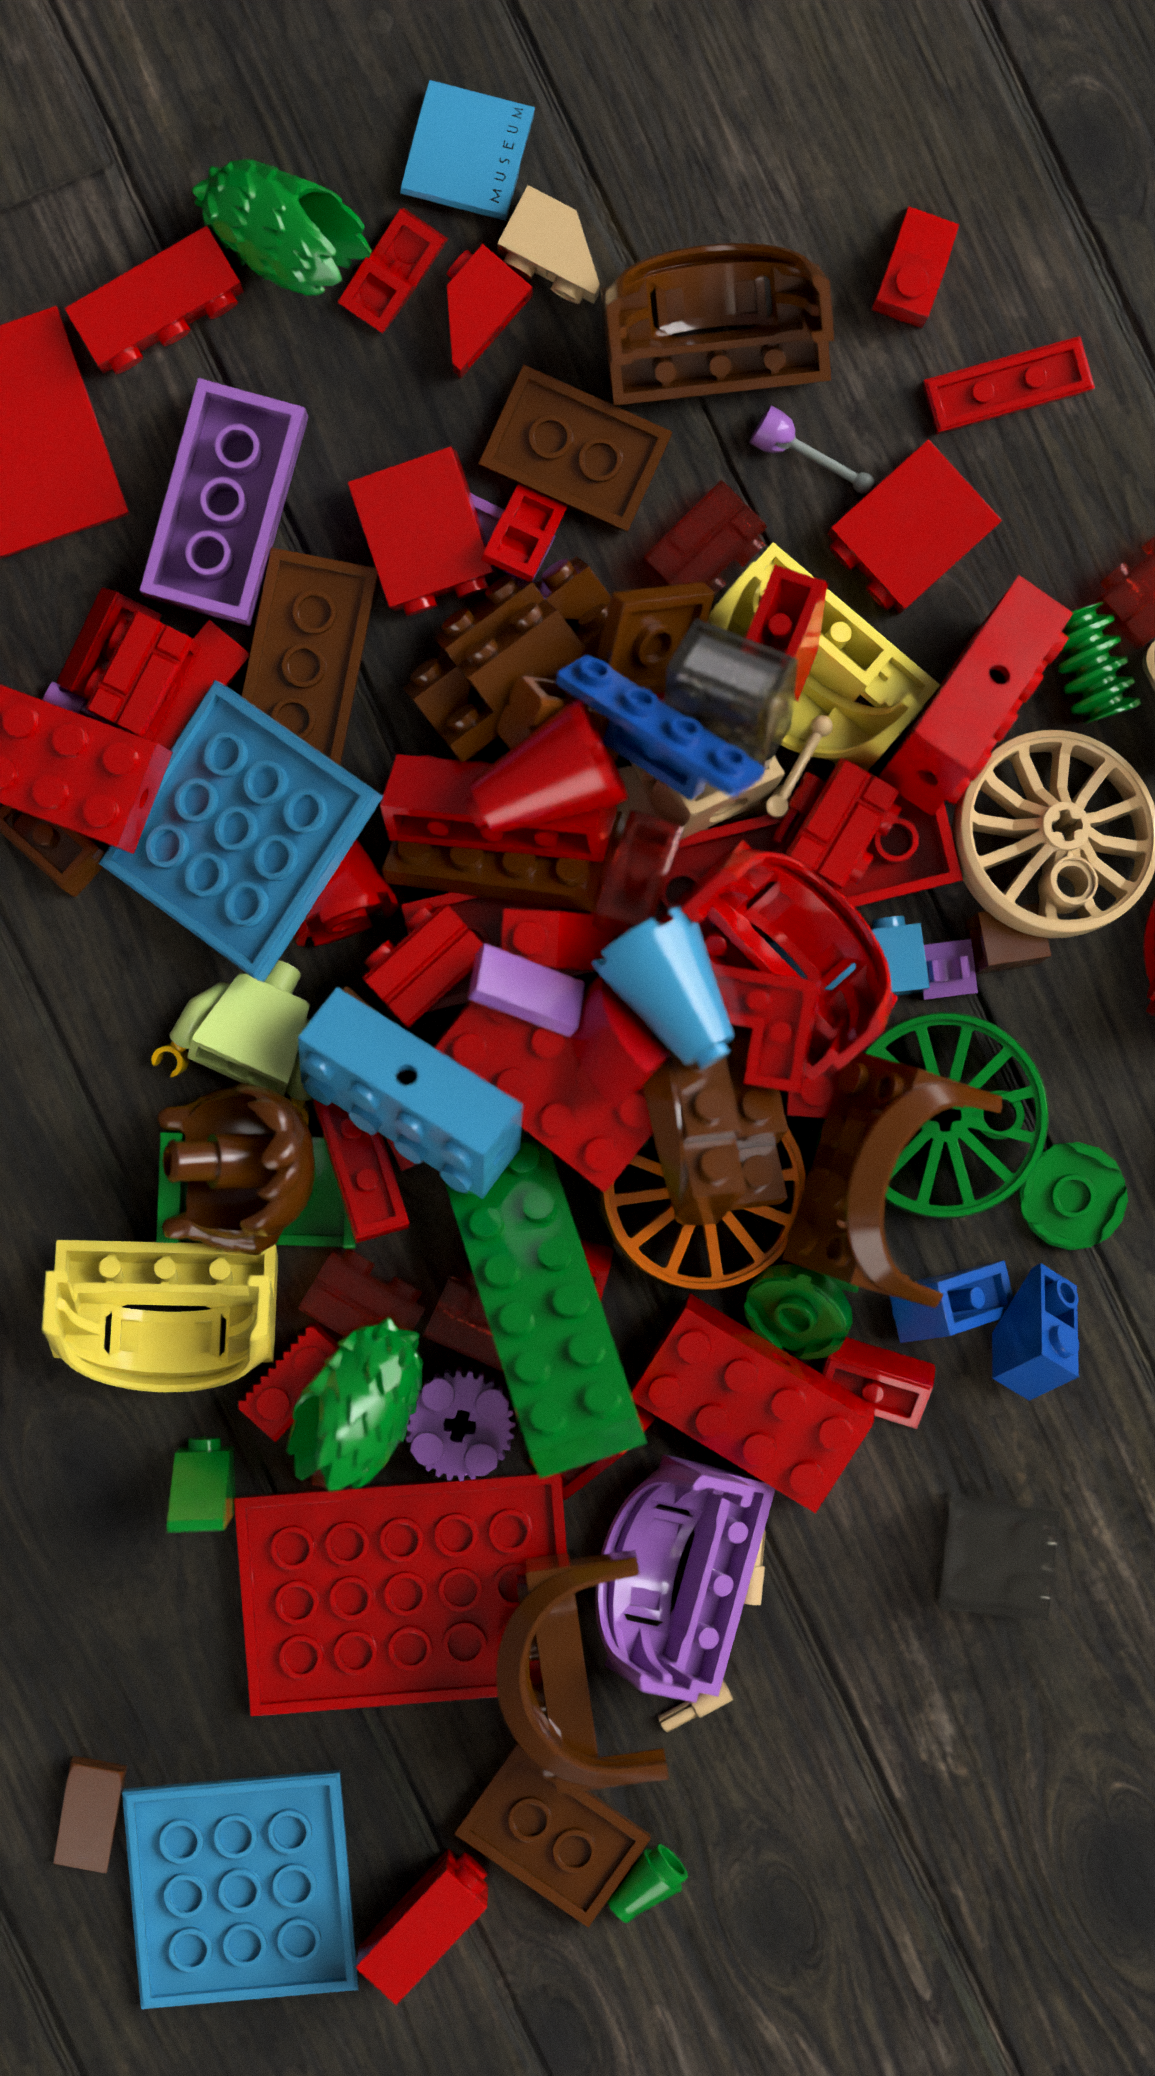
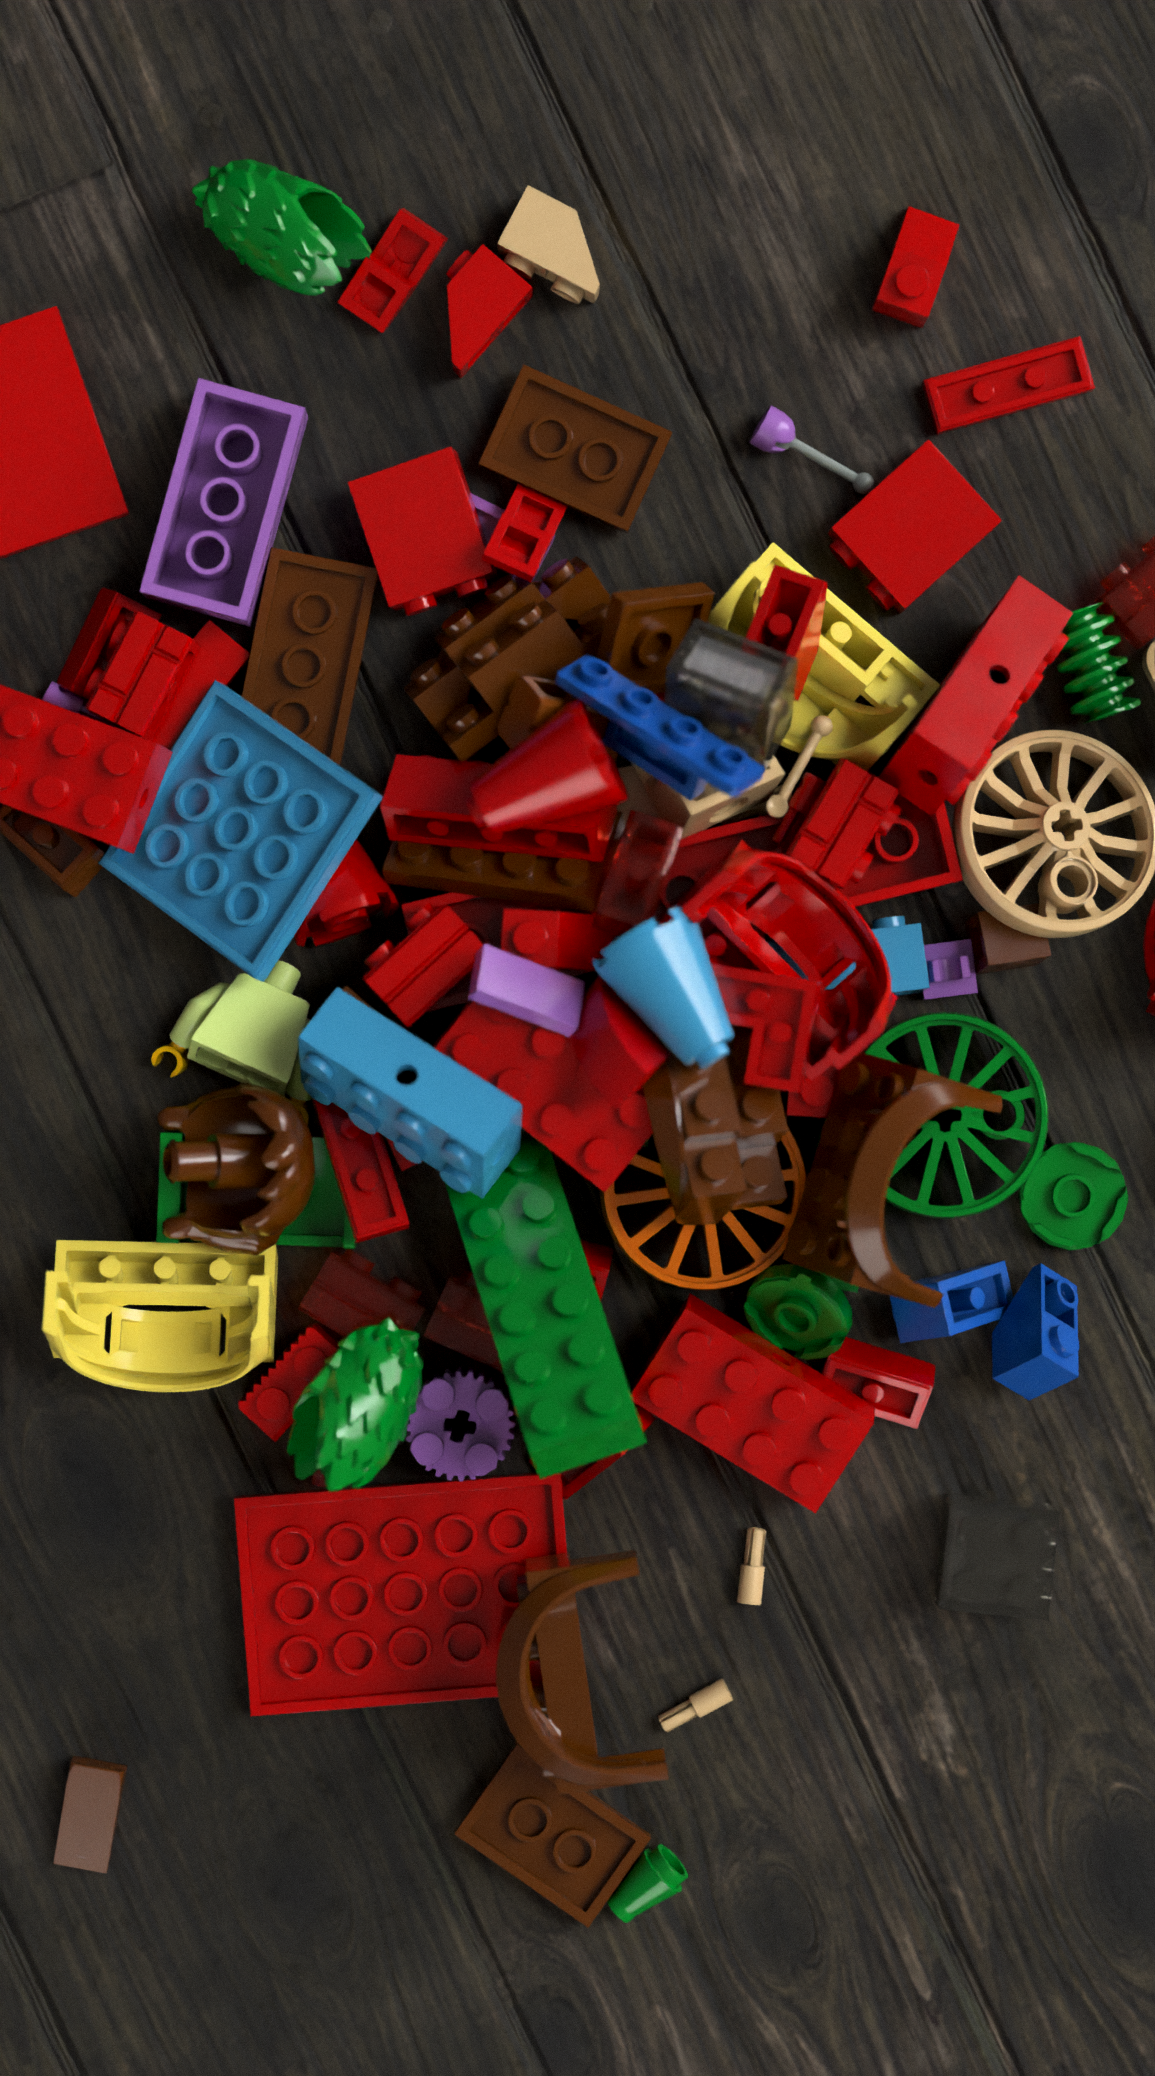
red brick [64,226,244,374] -> none
dark azure tile [122,1770,359,2009] -> none
green slope [167,1437,236,1532] -> none
red brick [355,1848,488,2005] -> none
dark azure slope [400,80,535,221] -> none
medium lavender piece [595,1454,775,1703] -> none
reddish brown piece [600,243,834,406] -> none
clear red brick [642,480,767,597] -> none

